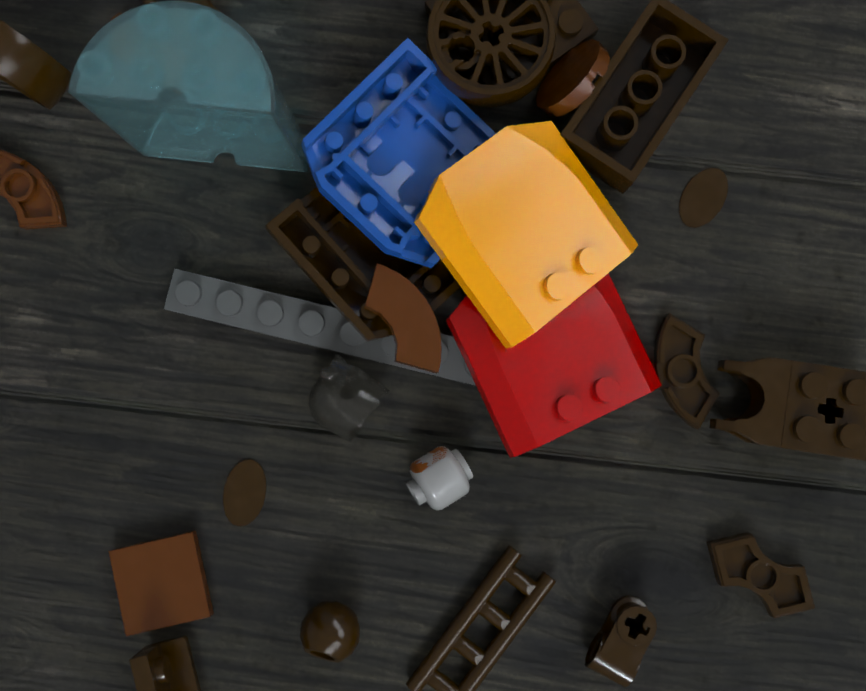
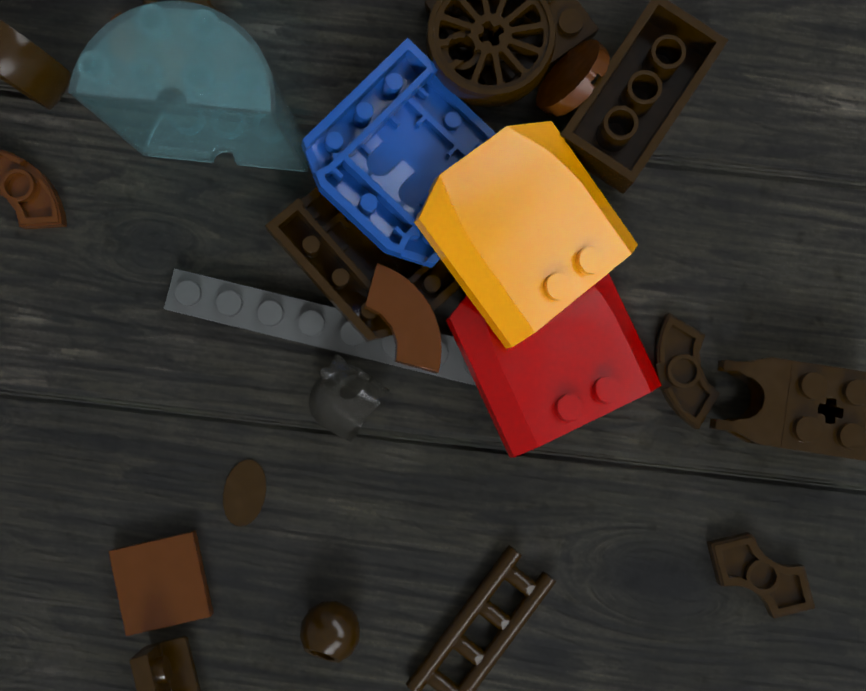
light grey head [406,446,473,510] -> none
dark brown piece [585,596,657,688] -> none
dark brown sticker [679,168,728,228] -> none

